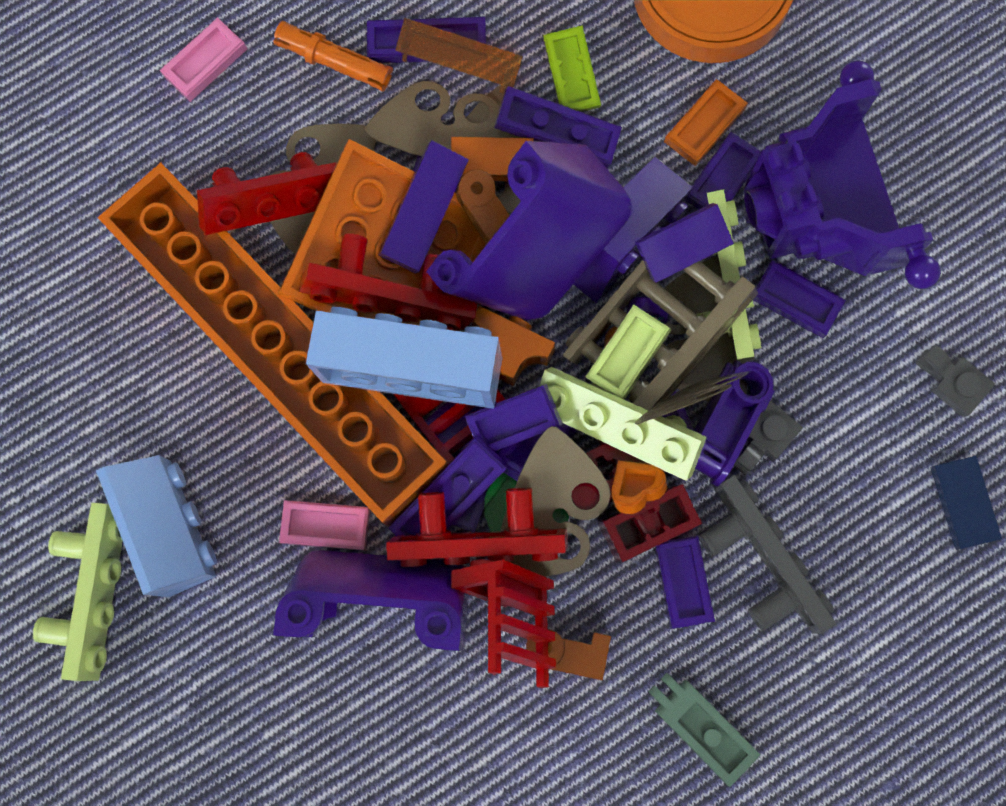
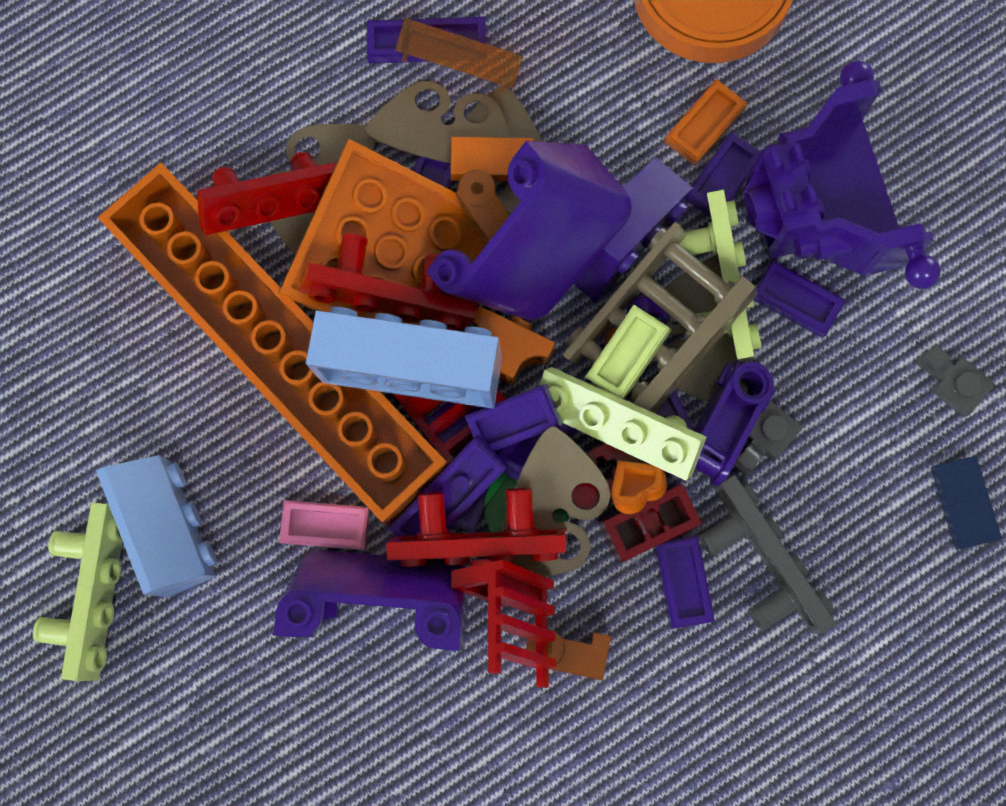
bright pink tile [160,17,247,102] -> none
orange pin [273,21,393,92] -> none
dark purple tile [378,140,469,274] -> none
dark purple tile [494,86,622,168] -> none
lime plate [543,25,601,112] -> none
dark purple tile [635,203,734,283] -> none
dark tan piece [635,372,749,424] -> none
sand green hinge [648,673,760,787] -> none

